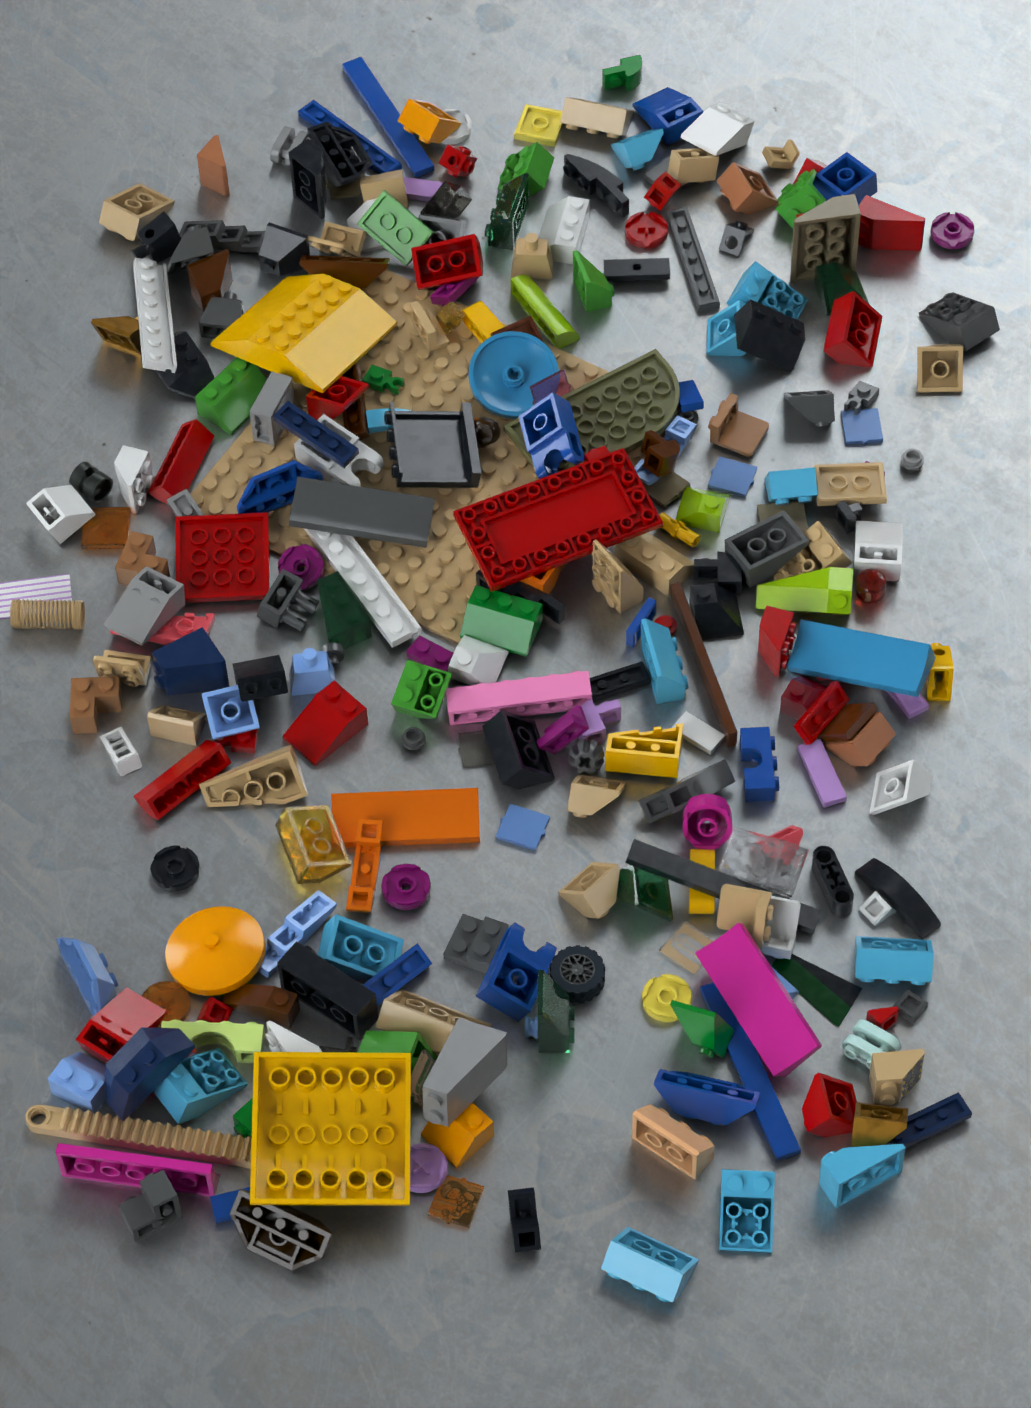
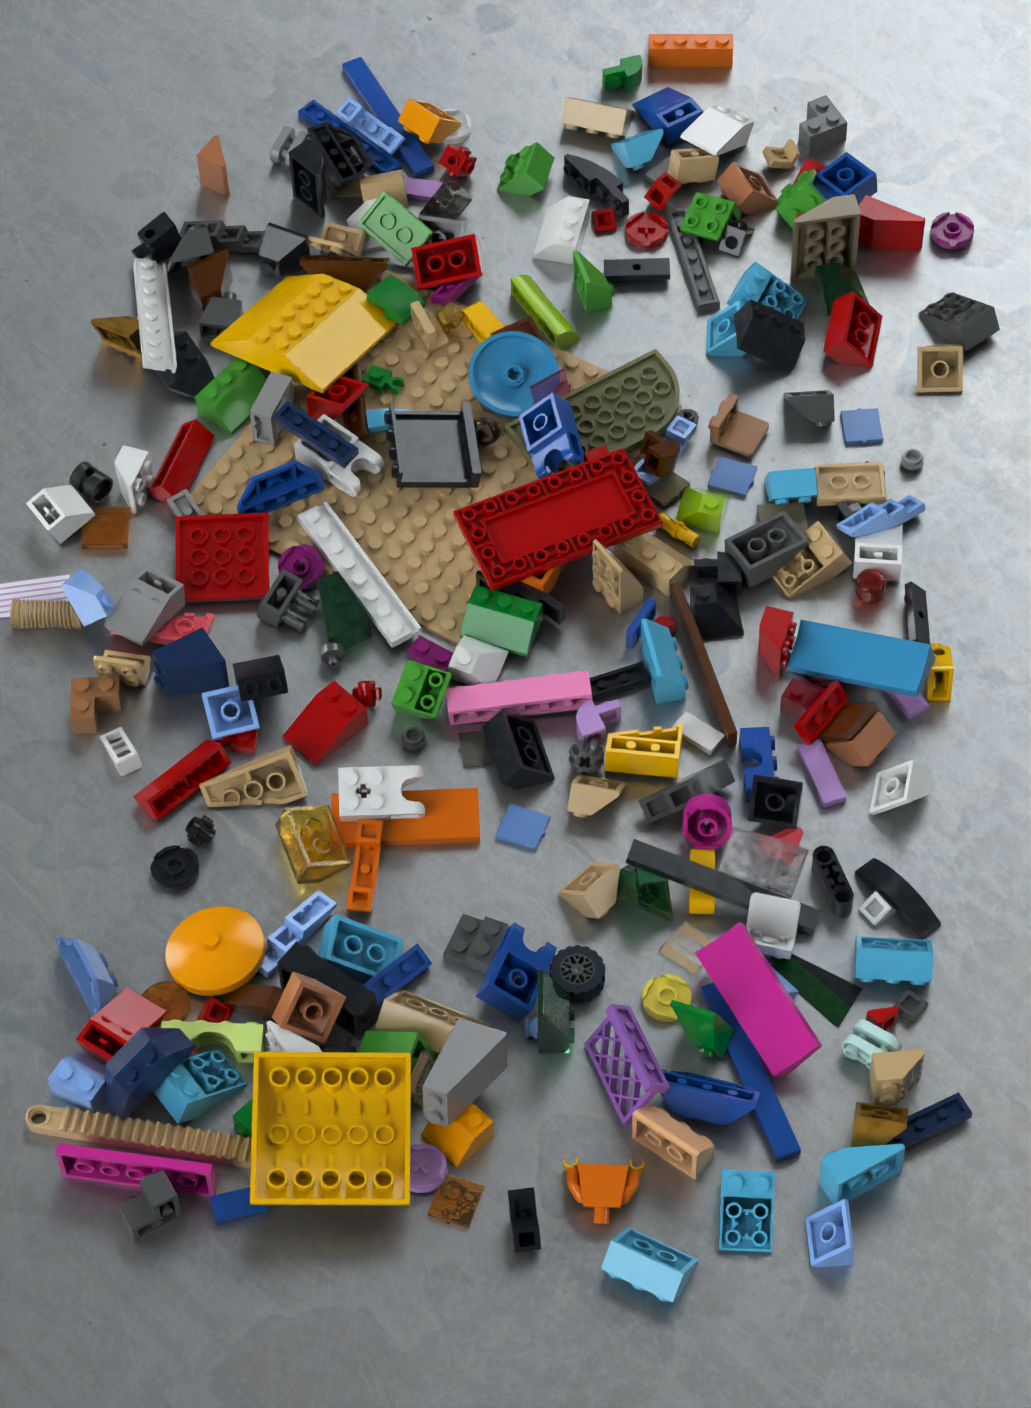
tan slope [99,183,175,241] -> none
medium nougat brick [115,531,170,586] -> none
tan slope [147,704,207,746] -> none
dark brown wedge [230,1189,333,1270] -> none
dark grey arch [289,477,435,548] -> none
light blue torso [289,648,336,696] -> none
magenta plate [381,863,431,910] -> none
clear green slope [485,173,530,251] -> none
tan torso [511,233,554,279] -> none
light yellow tile [514,104,564,147] -> none
magenta panel [537,705,589,755] -> none
blue tile [678,380,704,412] -> none
tan bracket [717,884,774,950] -> none
lime wedge [755,567,853,616] -> none
red slope [802,1072,857,1138] -> none
dark grey plate [844,380,879,415] -> none
none -> light blue slope [61,569,115,626]
none -> black gear [185,815,216,847]
none -> nougat slope [272,971,346,1043]
none -> light blue slope [336,97,405,155]
none -> white brick [338,765,425,822]
none -> red gear [352,681,382,707]
none -> green slope [366,275,426,325]
none -> orange torso [563,1157,644,1224]
none -> medium lavender fence [584,1004,670,1125]
none -> red slope [591,208,617,233]
none -> orange slope [649,34,733,67]
none -> bright green bracket [680,192,742,241]
none -> black slope [748,774,803,829]
none -> dark grey brick [798,95,847,155]
none -> light blue slope [805,1199,854,1268]
none -> light blue slope [836,495,926,537]
none -> black tile [904,581,930,644]

